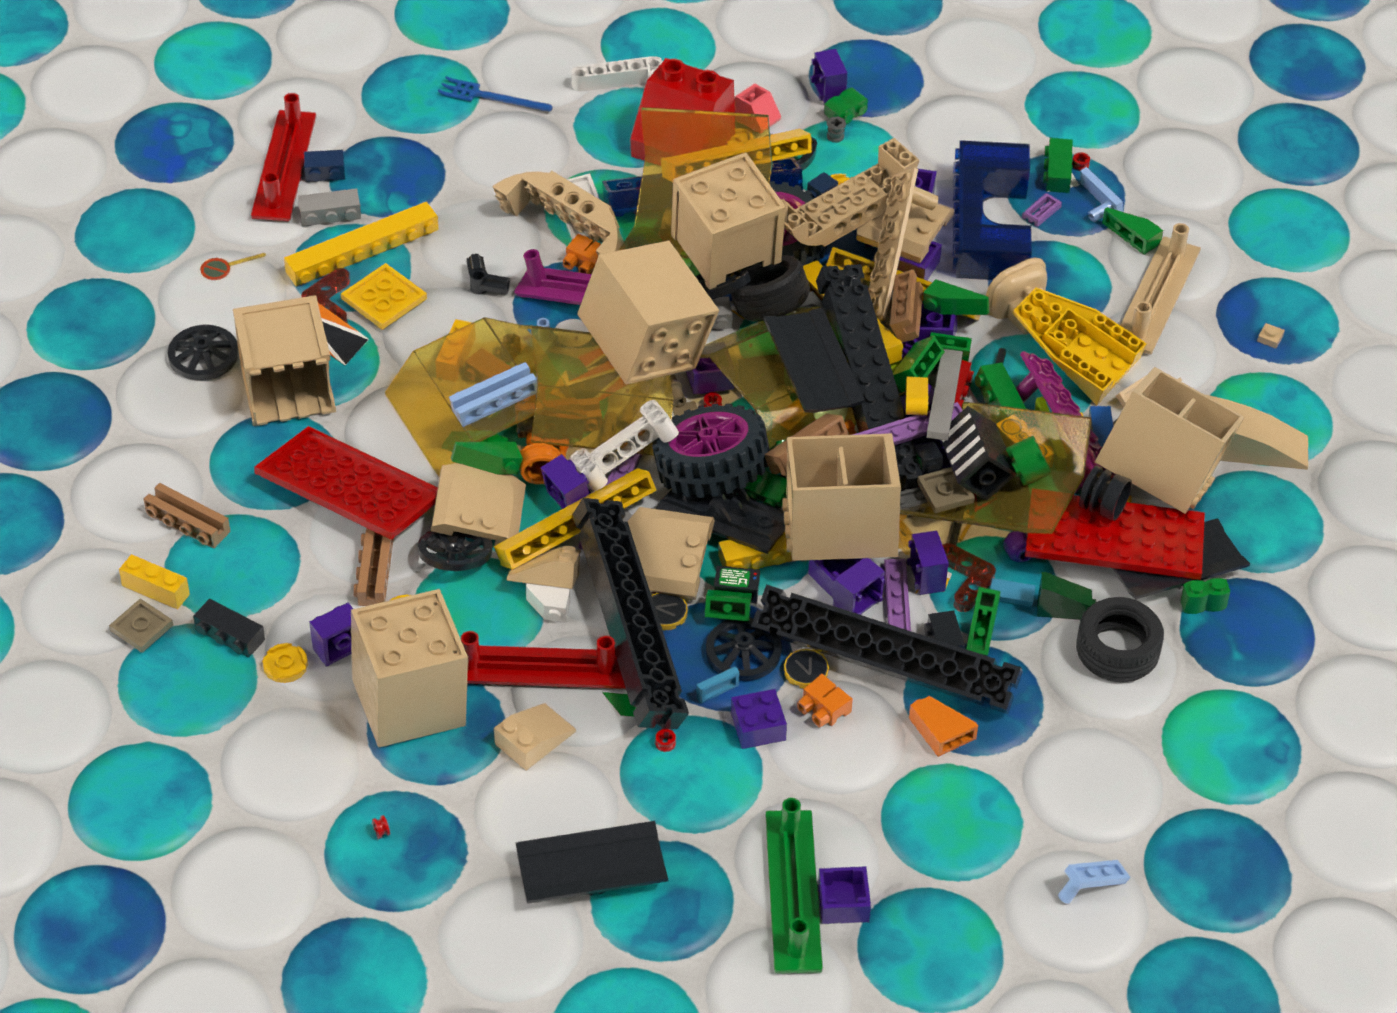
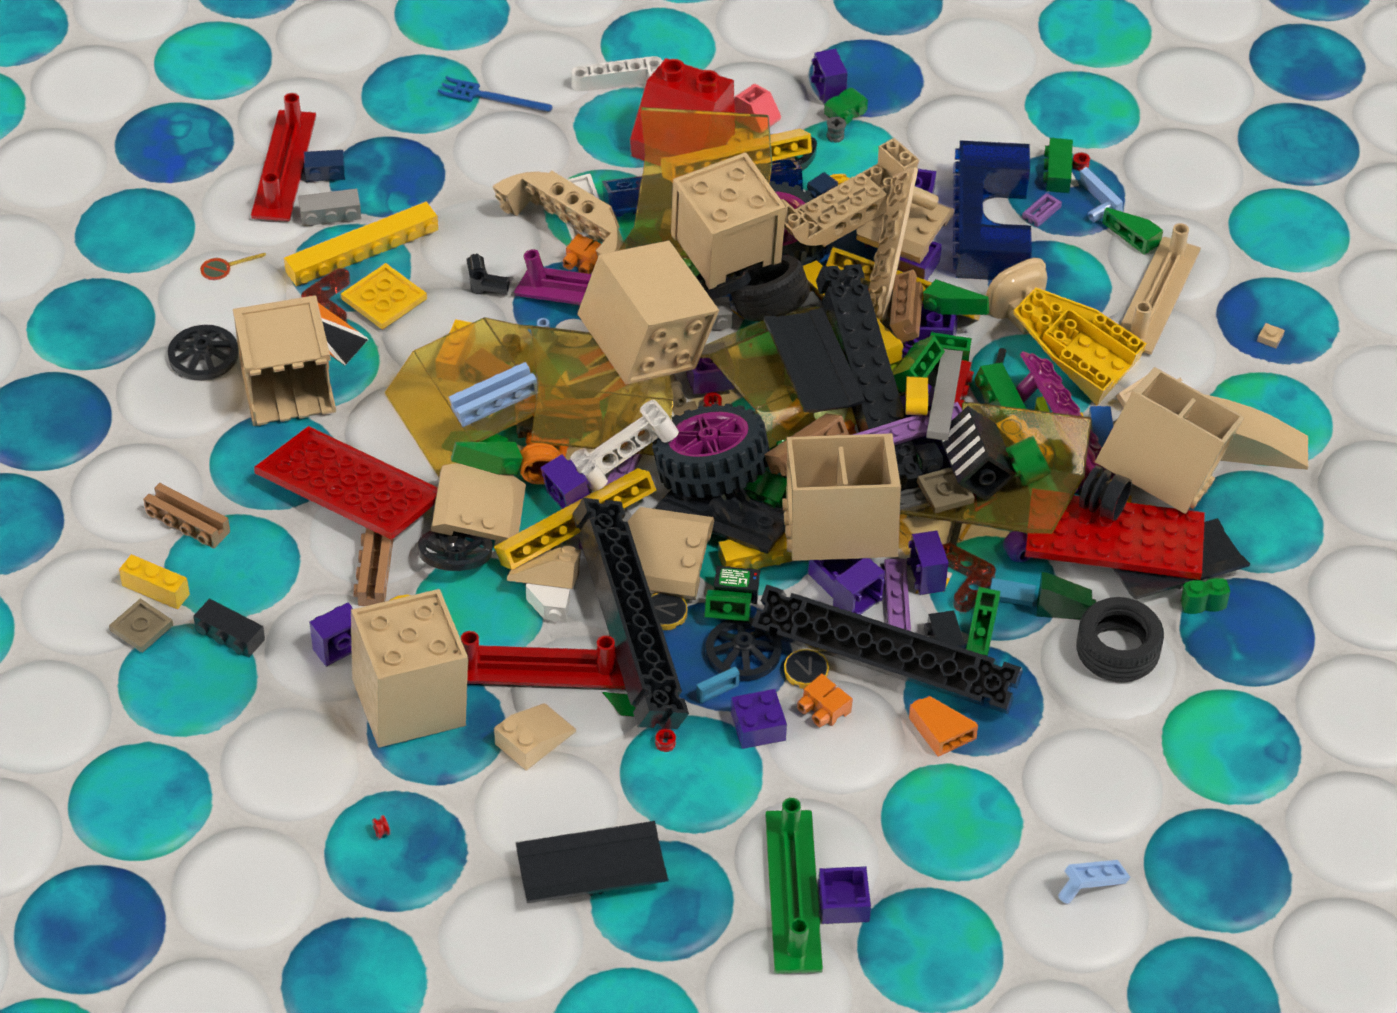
yellow tile [262,643,308,683] -> none

